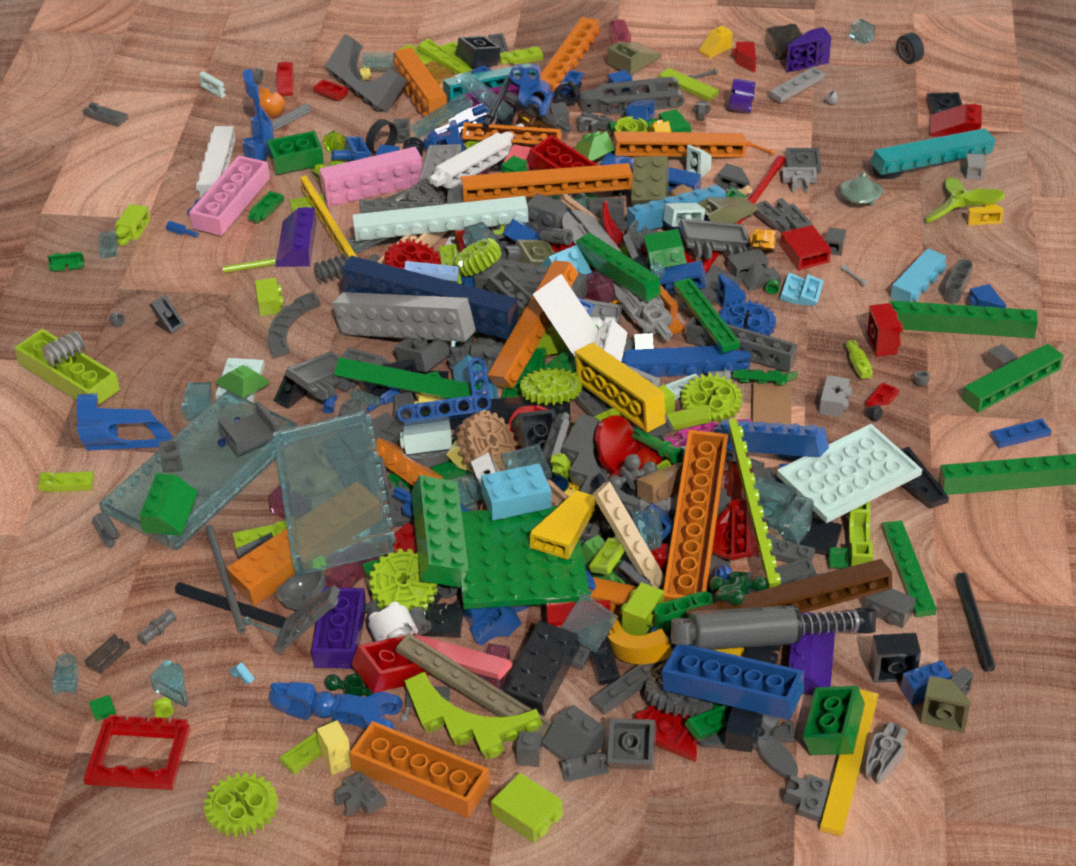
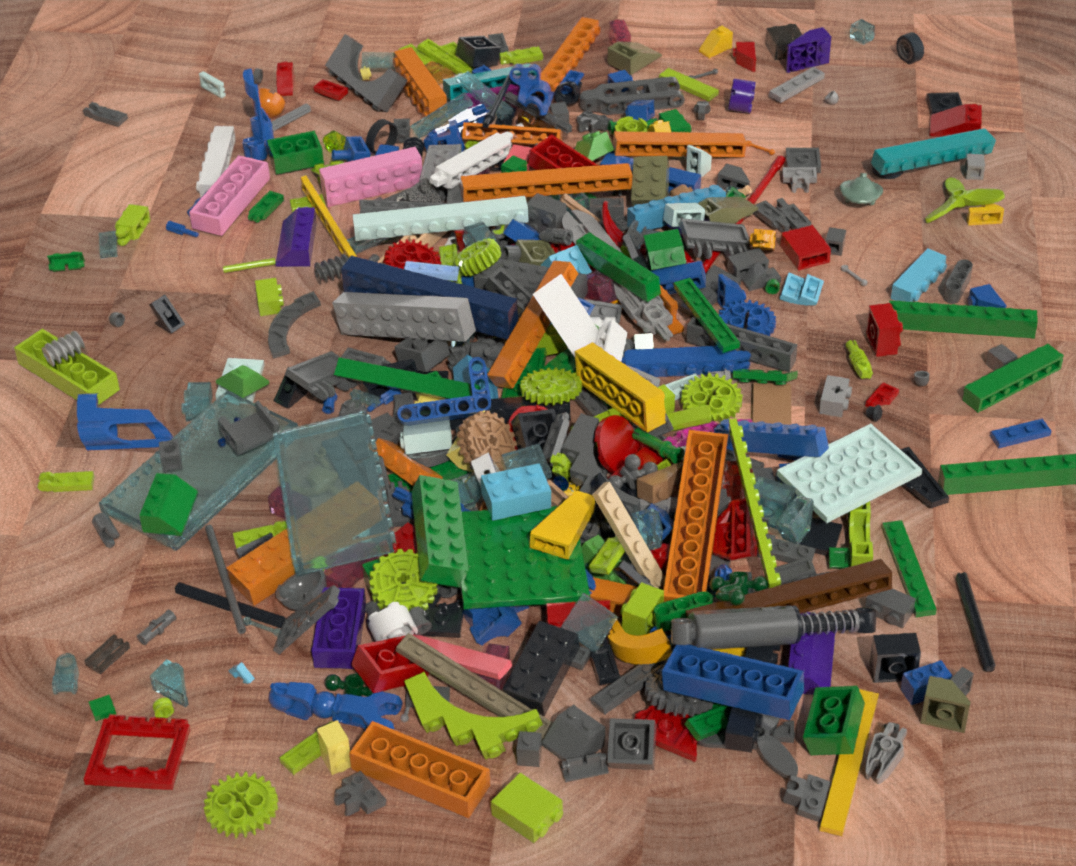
clear light blue plate [651,262,665,280] -> none

